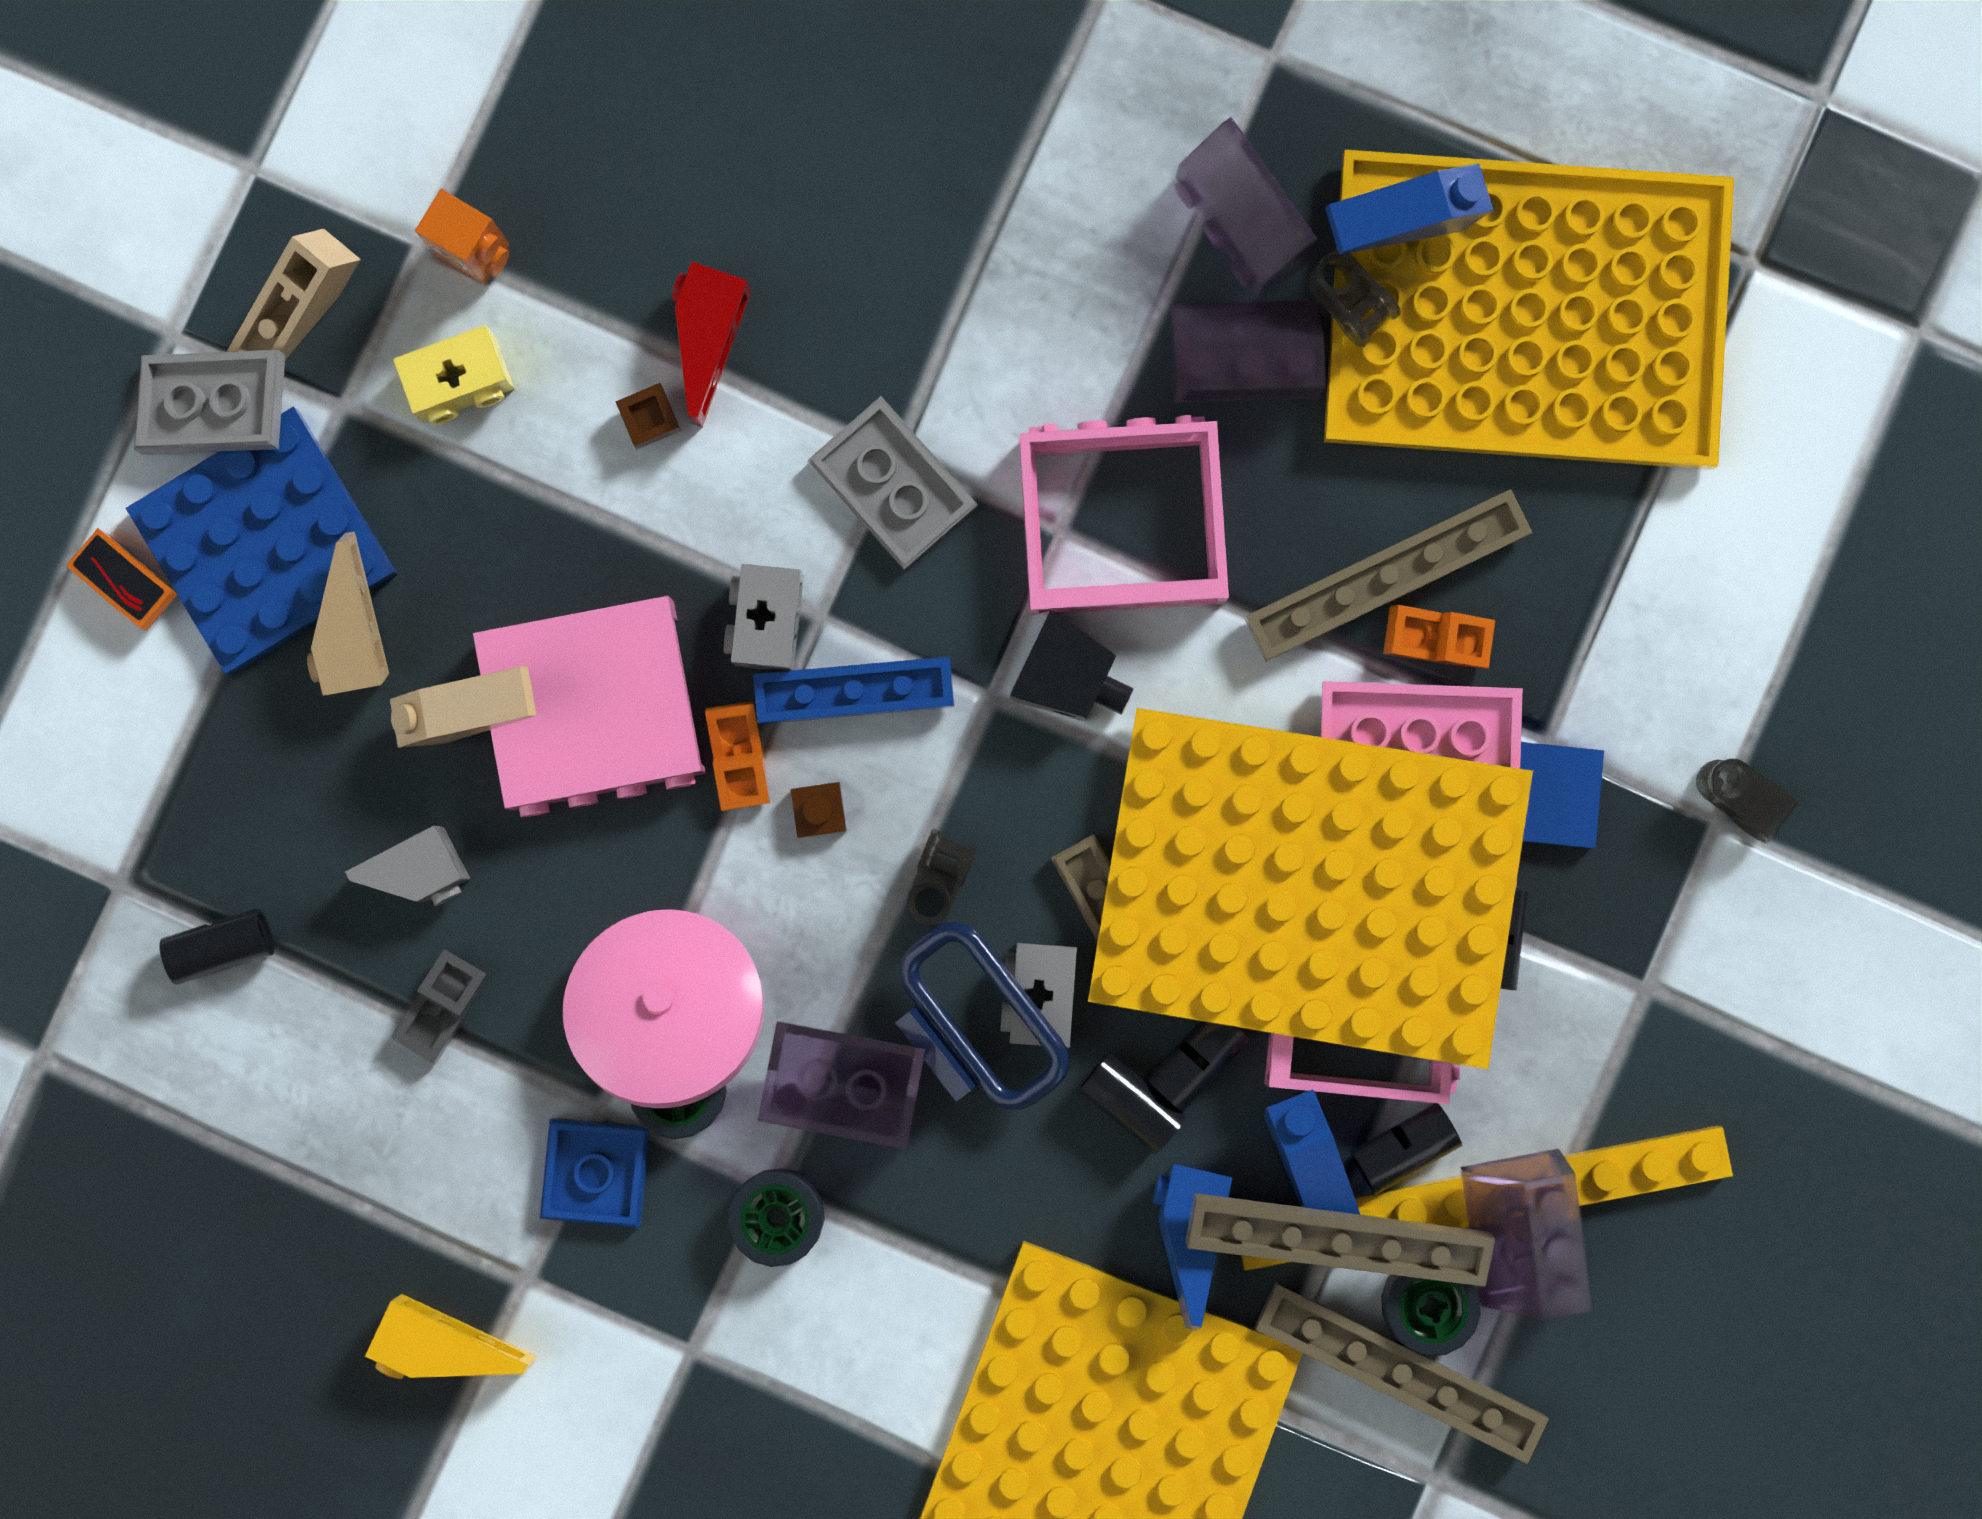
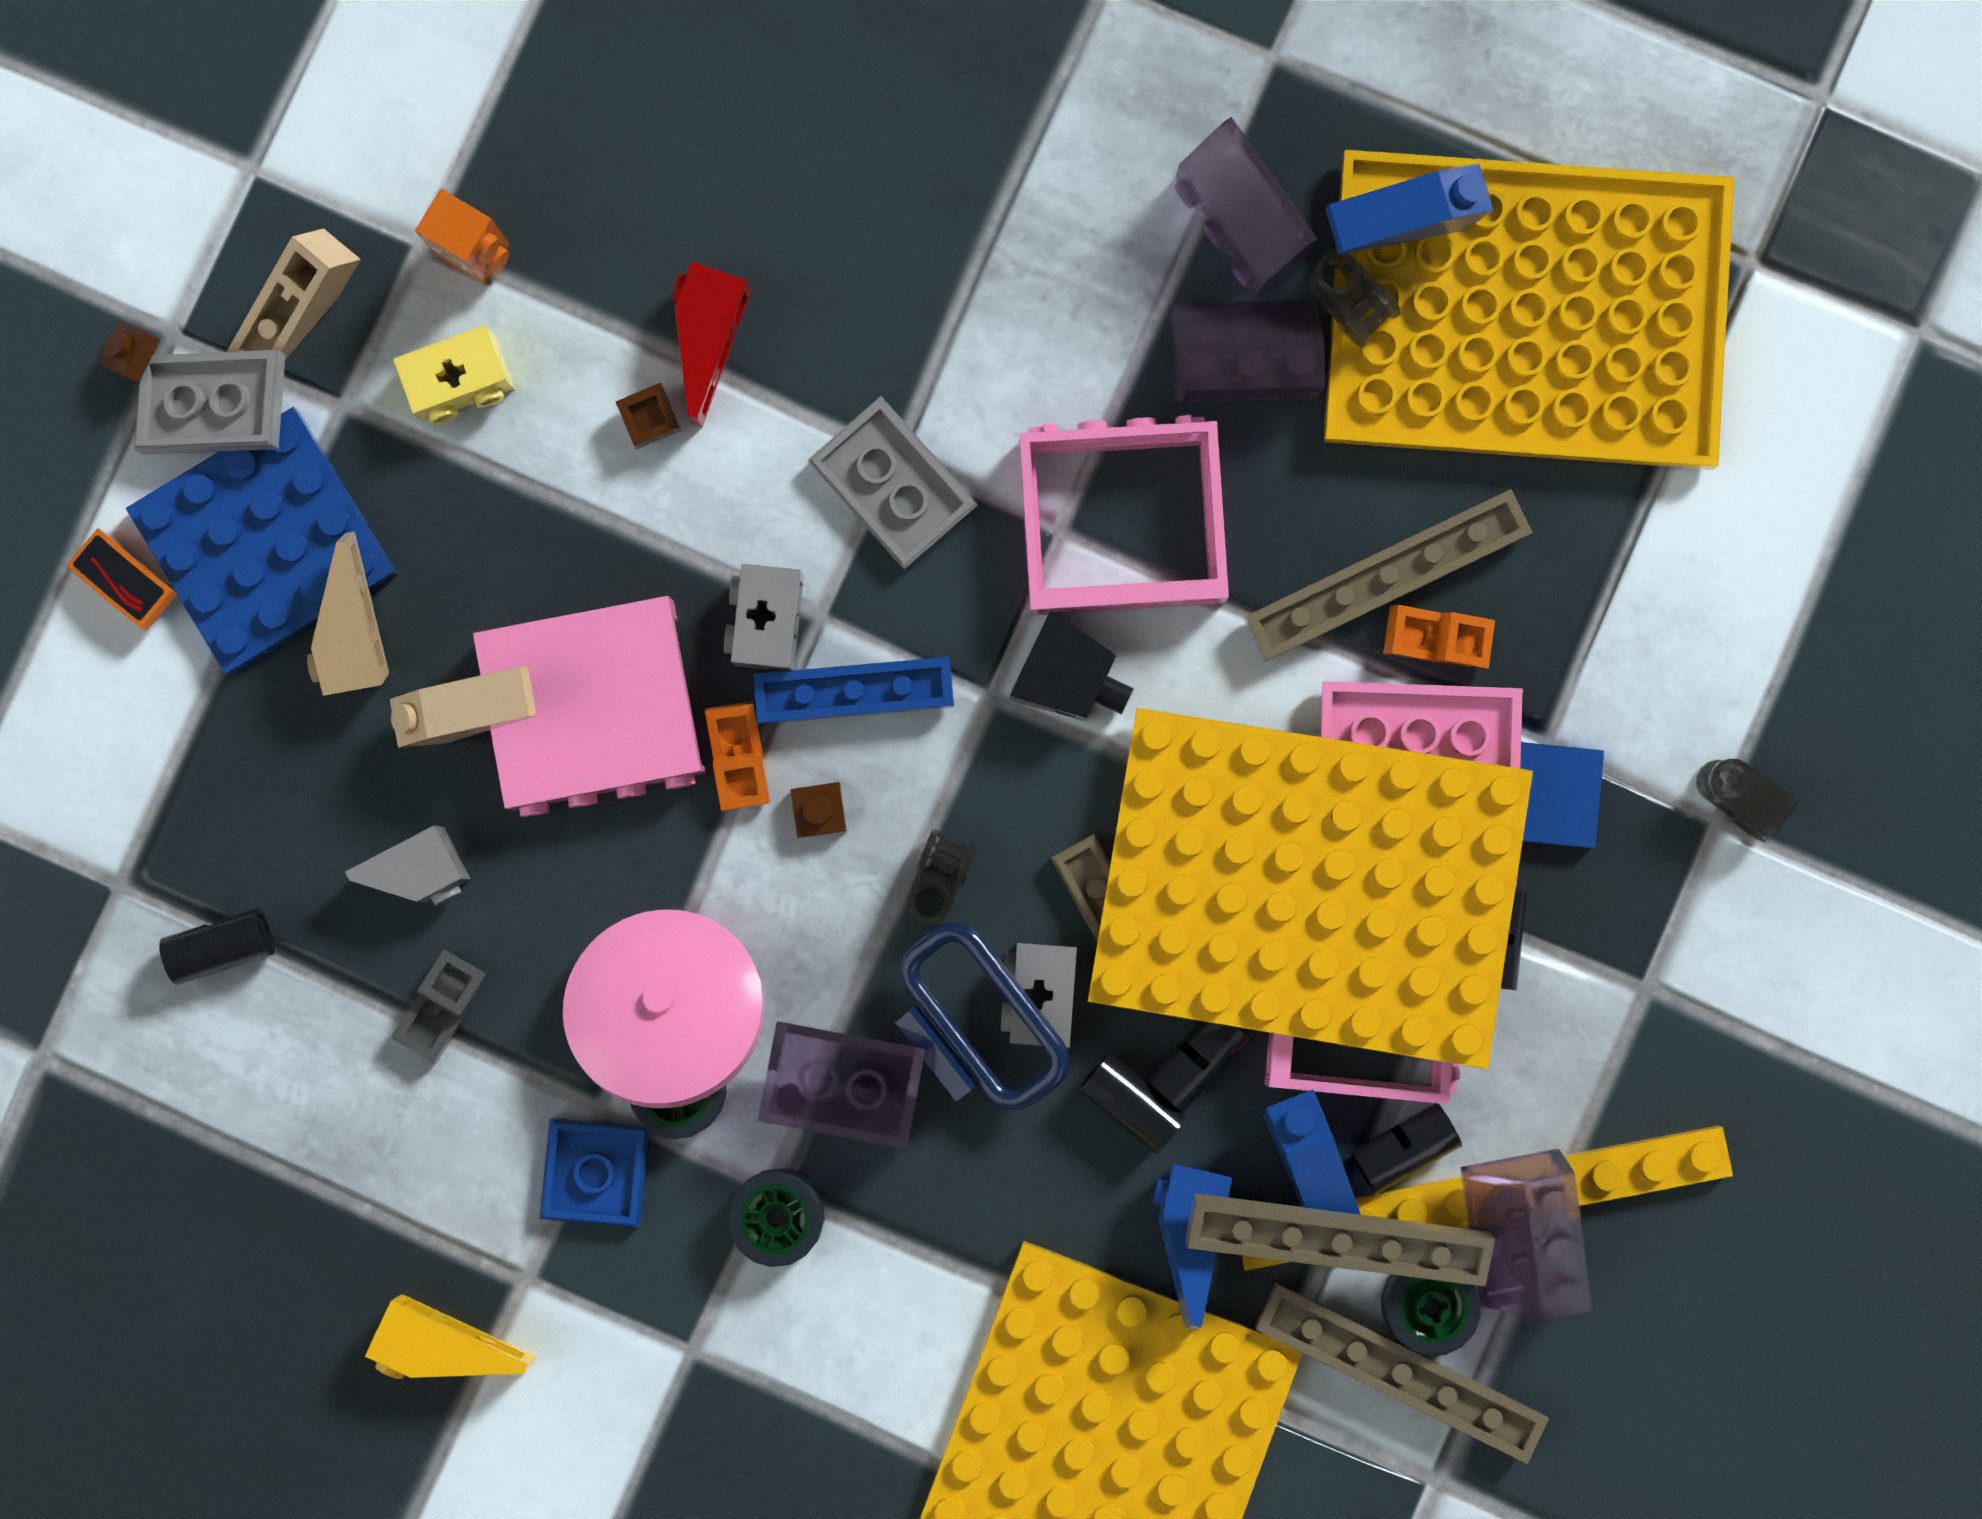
none -> reddish brown plate [97,321,160,383]

